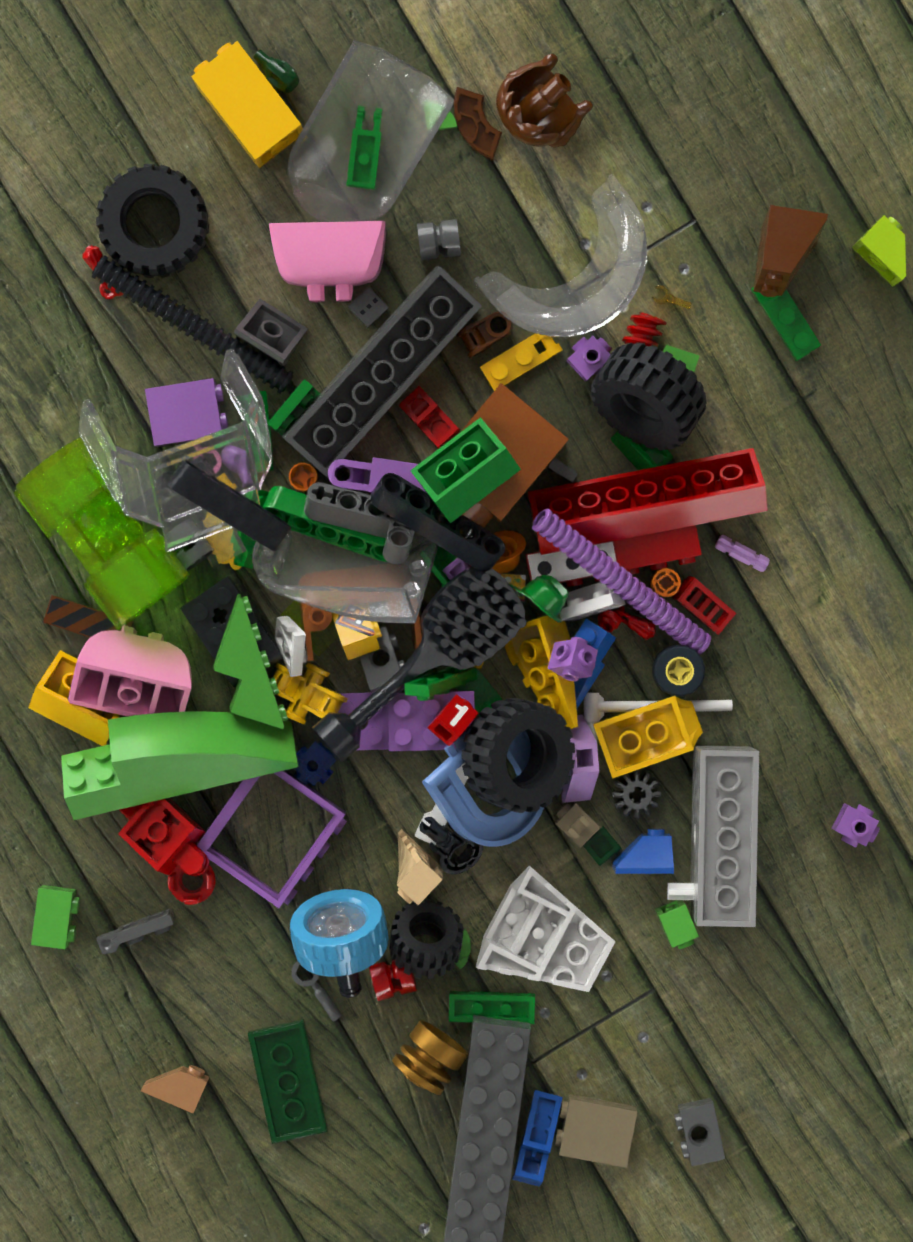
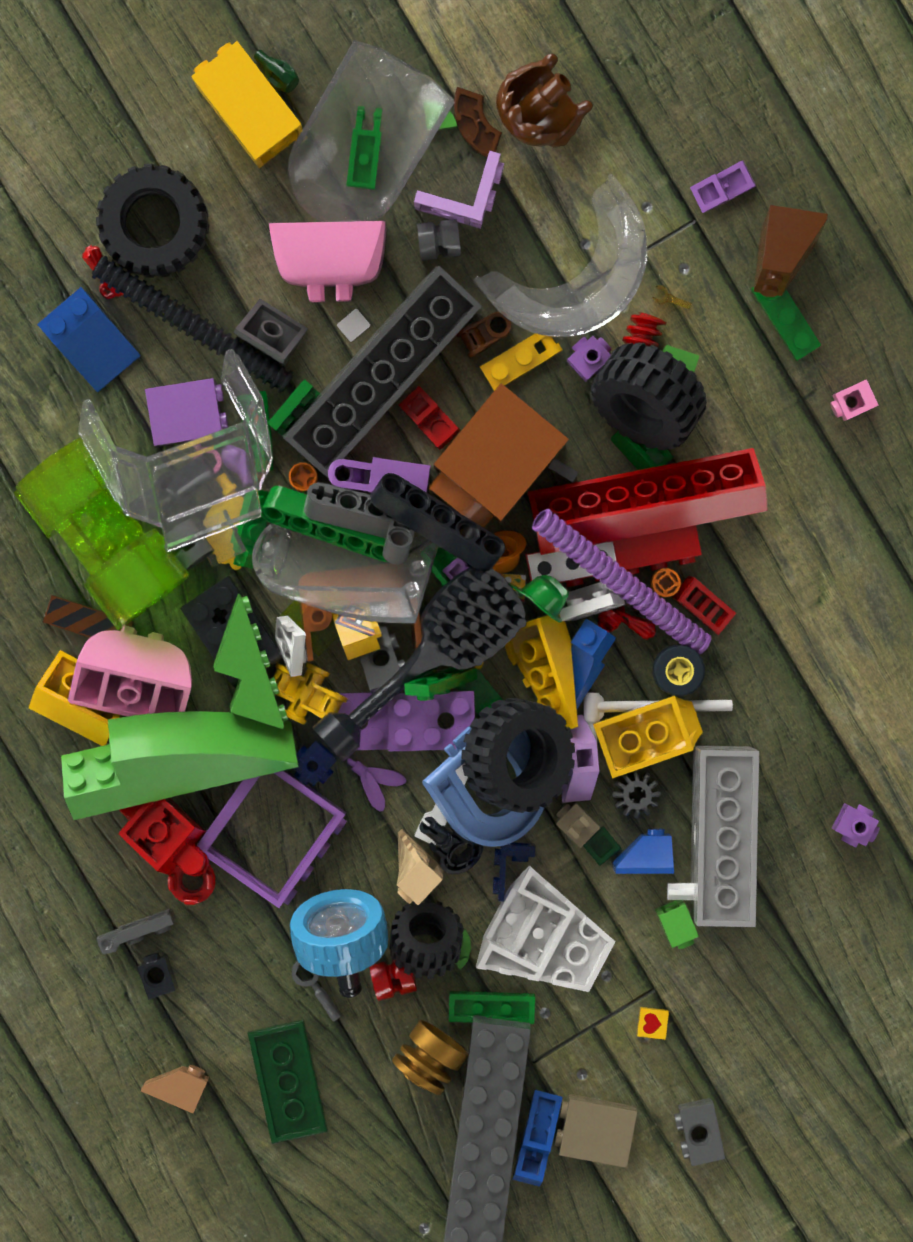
bright green brick [31,885,80,949] -> none
black beam [166,459,292,551] -> none
dark grey tile [348,287,389,329] -> none
green slope [410,417,521,523] -> none
red brick [427,694,478,746] -> none
medium lavender brick [548,637,598,681] -> none
lavender axle [715,535,770,572] -> none
lime slope [852,215,906,287] -> none
none -> blue slope [37,287,141,393]
none -> black brick [137,952,178,1000]
none -> white sticker [337,309,370,342]
none -> medium lavender piece [347,758,406,811]
none -> lavender bracket [414,151,504,229]
none -> clear blue bracket [492,842,536,902]
none -> yellow tile [637,1007,669,1040]
none -> medium lavender slope [690,161,757,213]
none -> bright pink brick [830,379,879,421]

